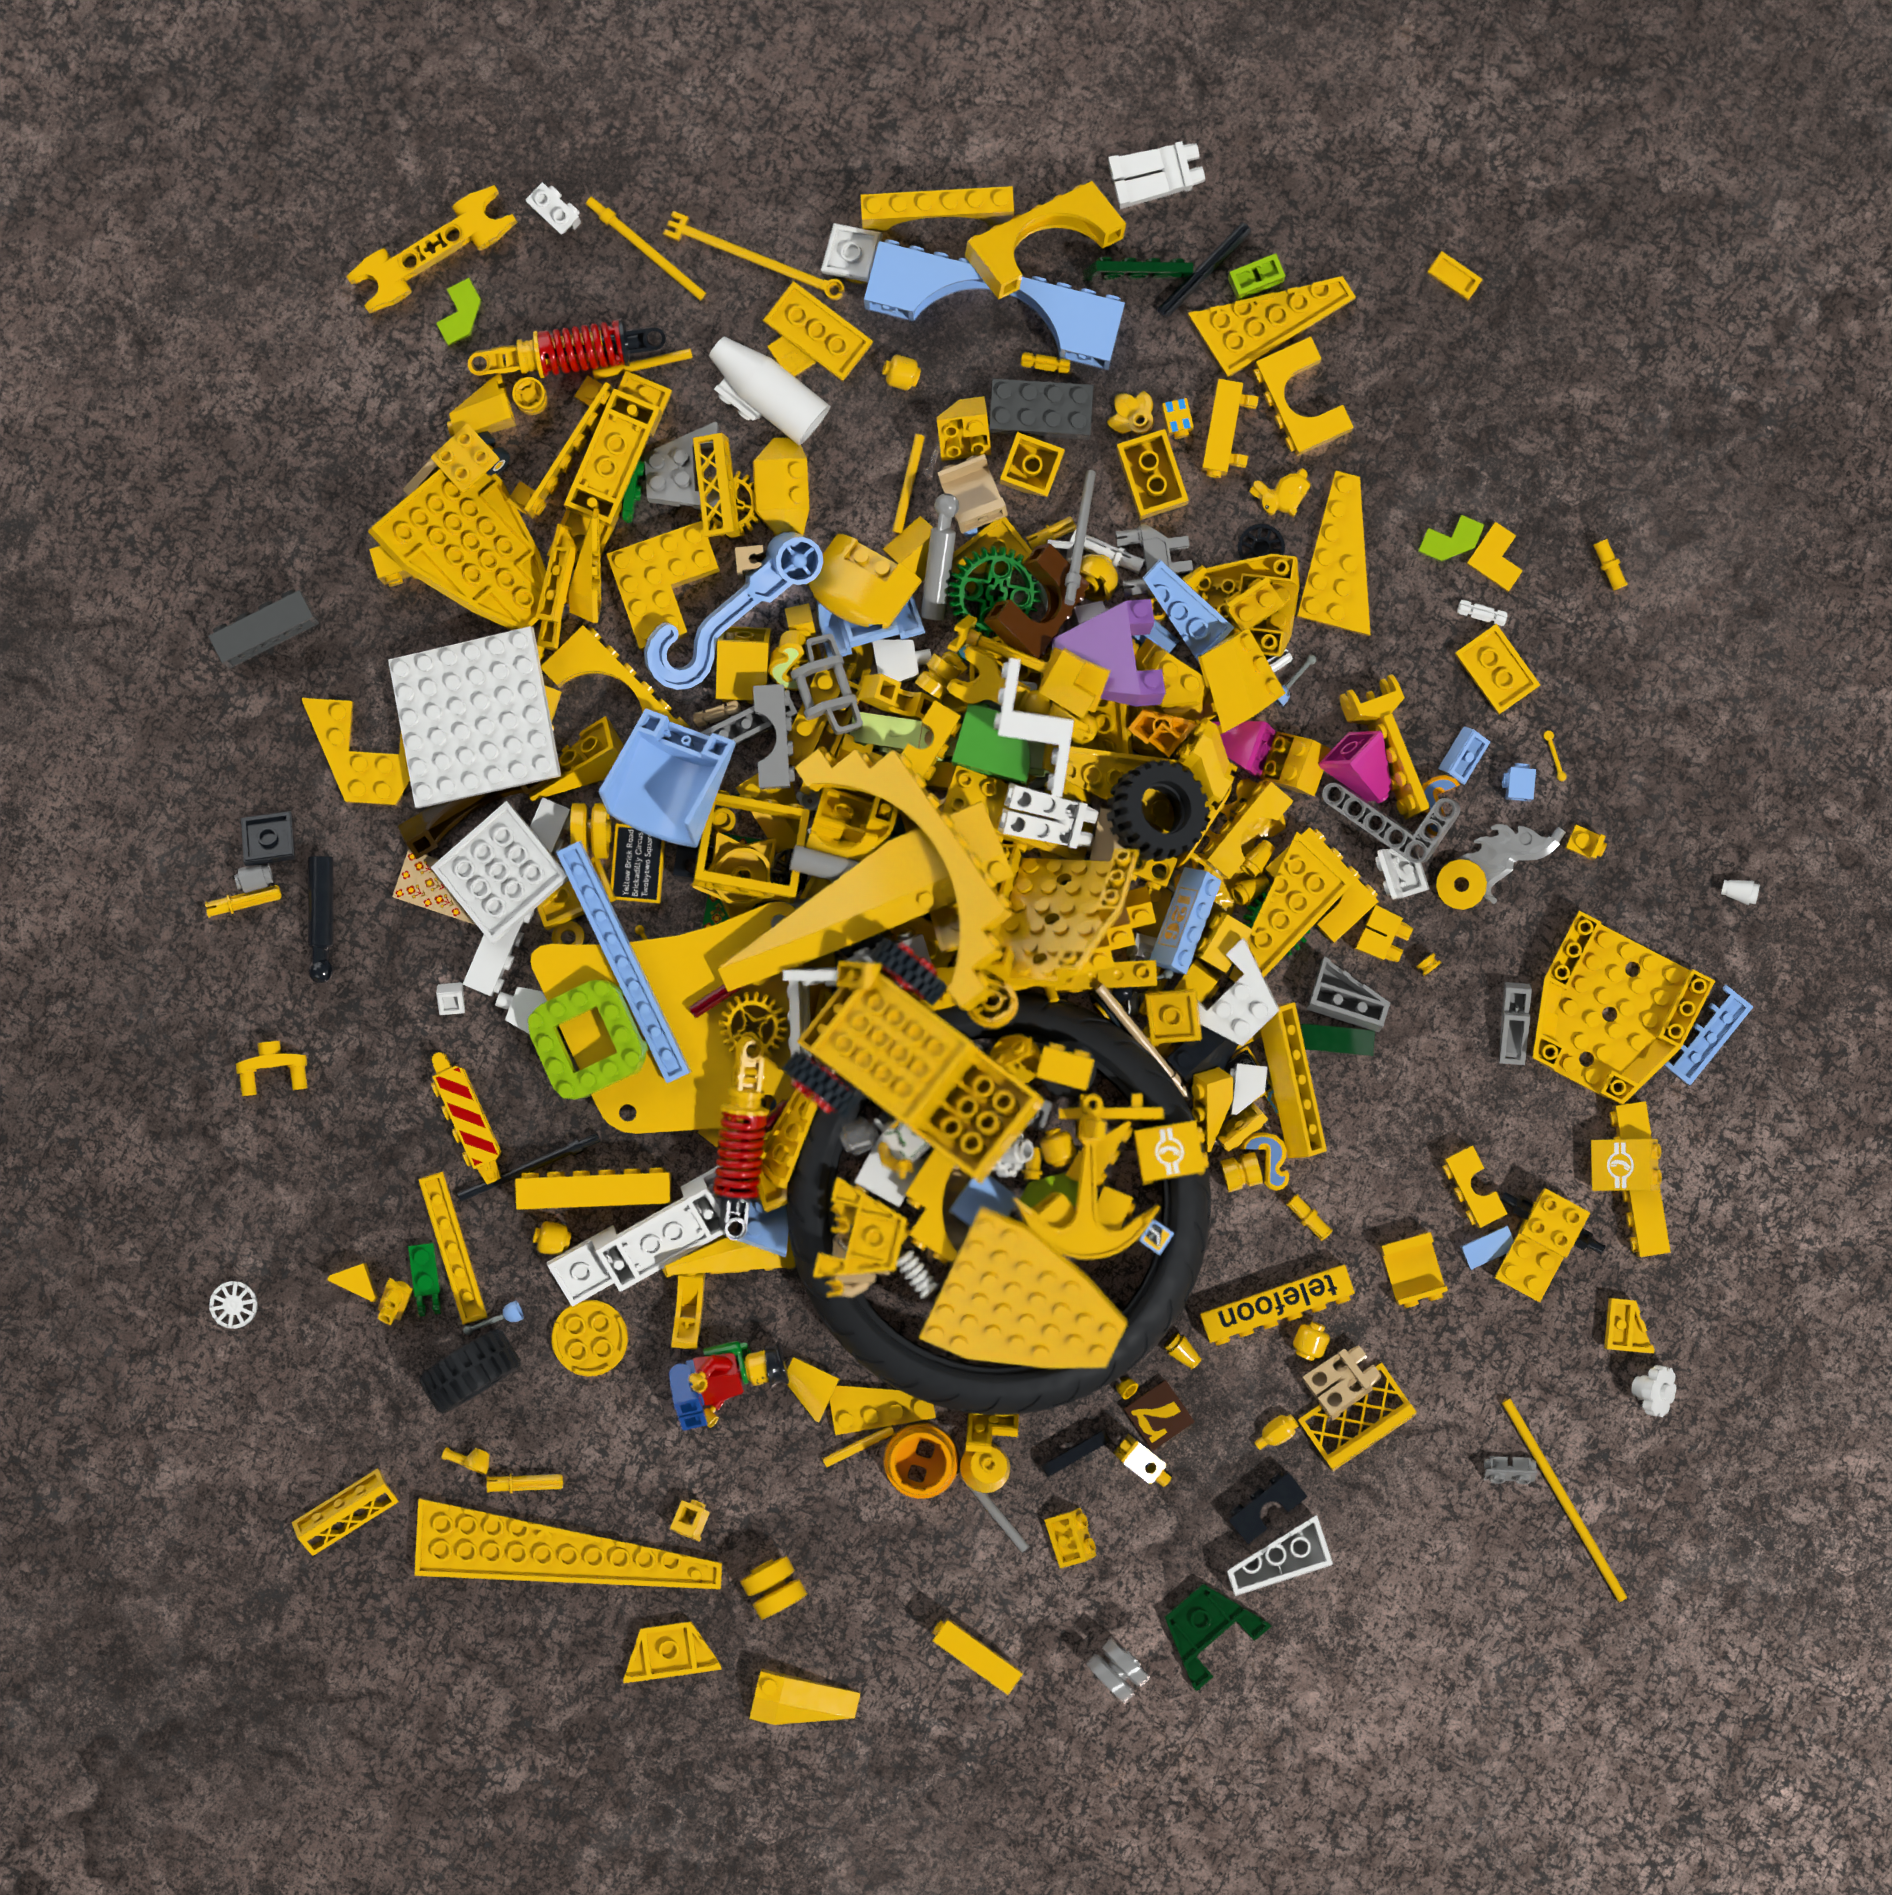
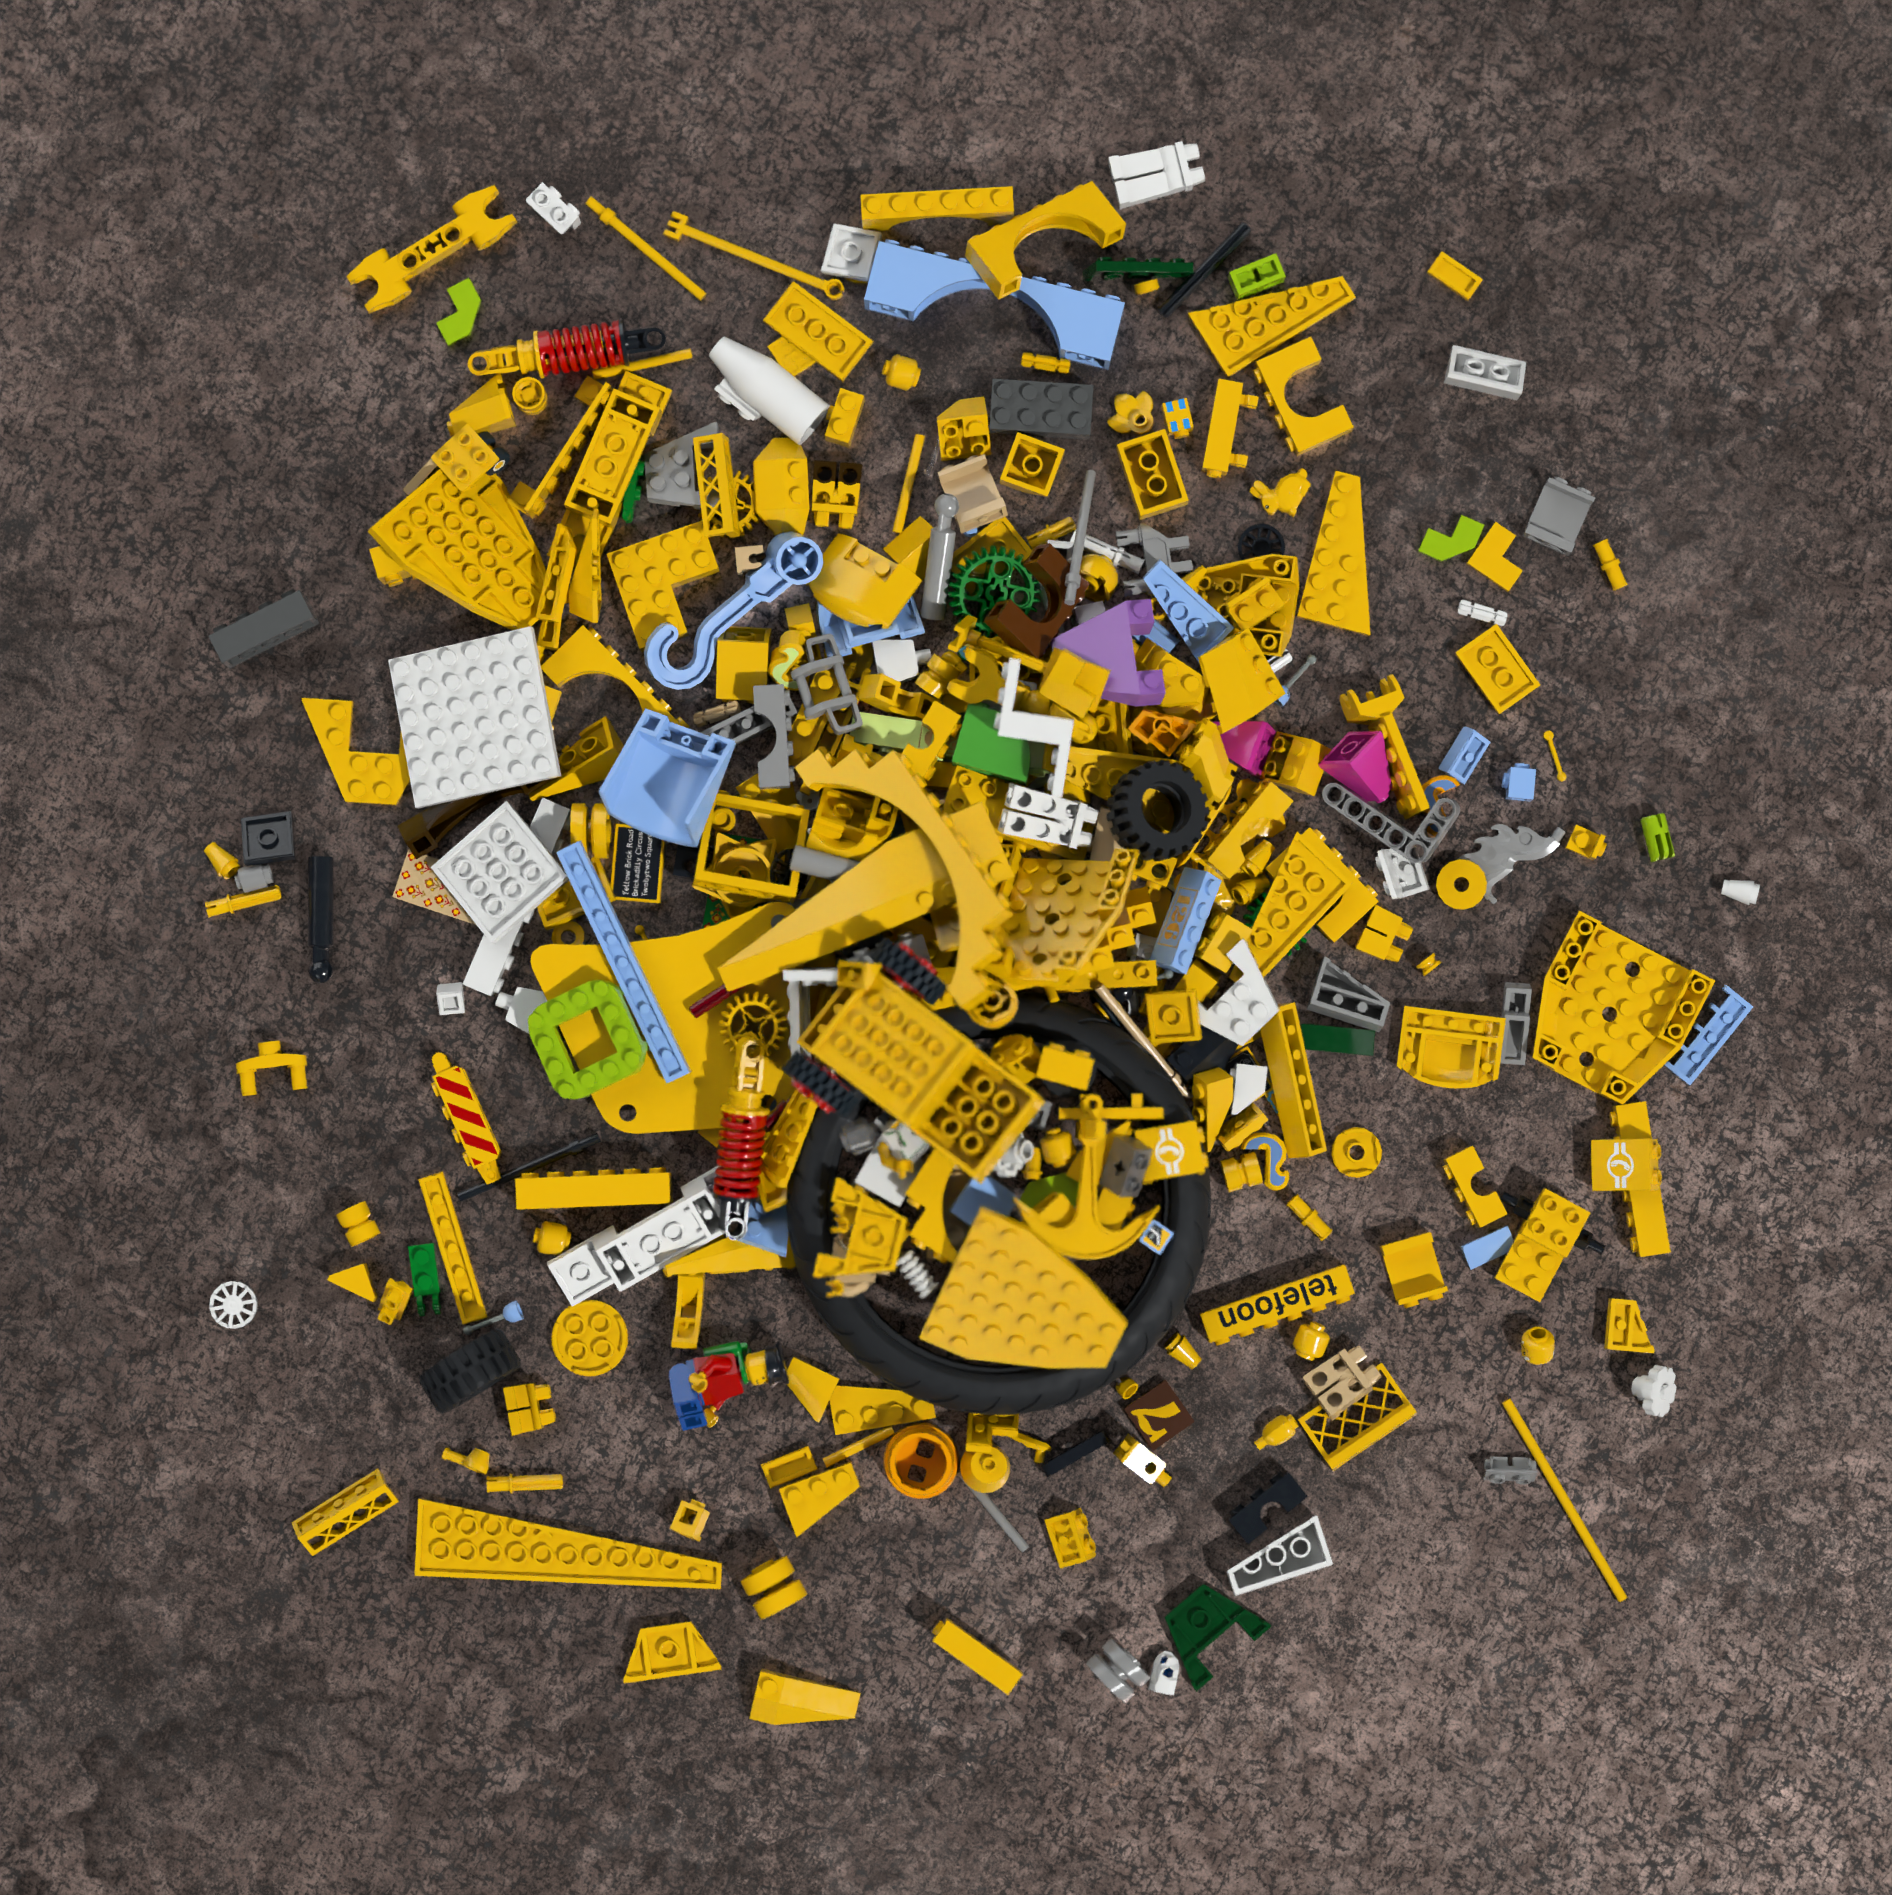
none -> yellow cone [204,842,240,879]
none -> yellow wheel [336,1201,381,1247]
none -> yellow hips [503,1382,556,1436]
none -> yellow tile [761,1446,818,1489]
none -> yellow wedge [779,1461,860,1537]
none -> yellow hips [812,460,863,529]
none -> yellow brick [825,388,865,448]
none -> yellow bar [1008,1433,1052,1463]
none -> flat silver brick [1099,1136,1153,1197]
none -> yellow tile [1133,279,1160,295]
none -> white rock [1148,1651,1179,1695]
none -> yellow tile [1331,1127,1382,1178]
none -> yellow slope [1397,1006,1506,1089]
none -> white slope [1444,345,1526,400]
none -> yellow head [1521,1326,1555,1365]
none -> light grey panel [1522,476,1596,556]
none -> lime arm [1641,813,1675,862]

